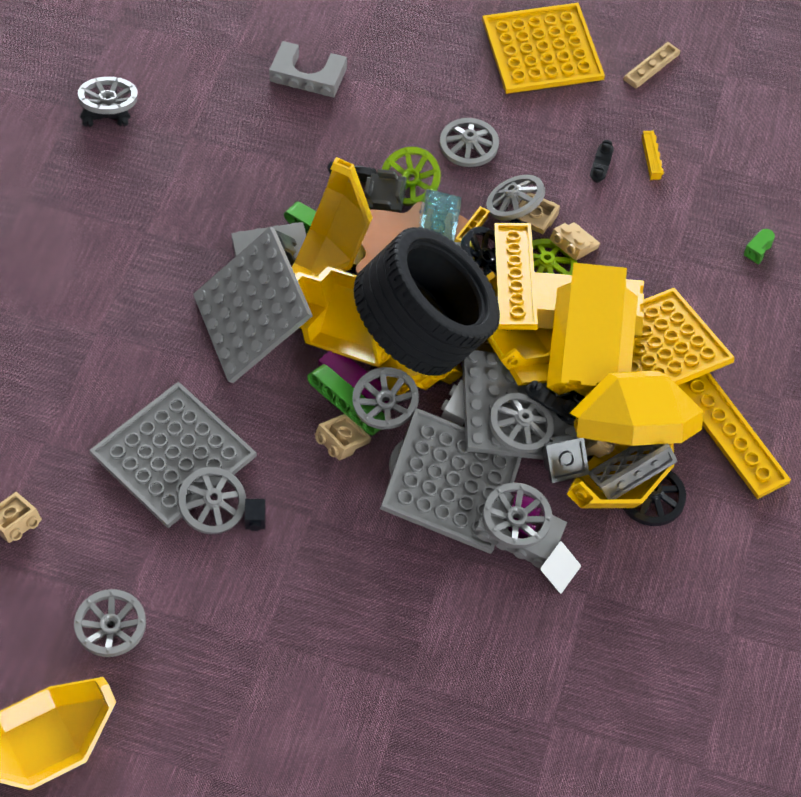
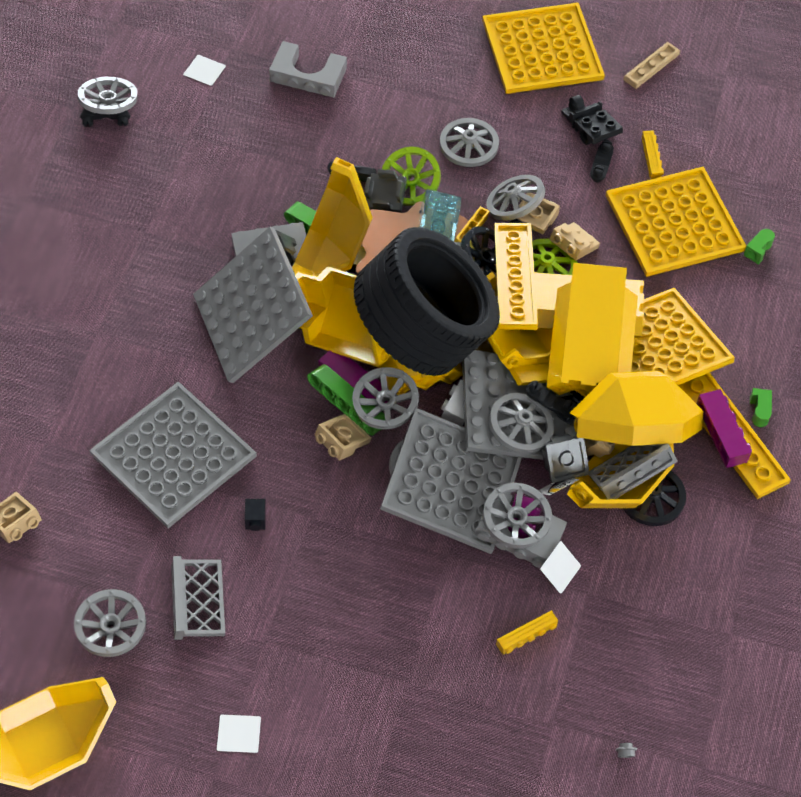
light grey wheel [178,467,246,534] -> none
none -> light grey fence [171,556,225,640]
none -> white sticker [183,55,226,86]
none -> white sticker [217,715,261,753]
none -> yellow piece [496,610,558,655]
none -> sticker [538,478,579,495]
none -> black plate [561,95,623,145]
none -> yellow plate [605,166,746,277]
none -> light grey plate [616,743,637,758]
none -> magenta brick [696,389,752,468]
none -> bright green leg [750,388,772,427]

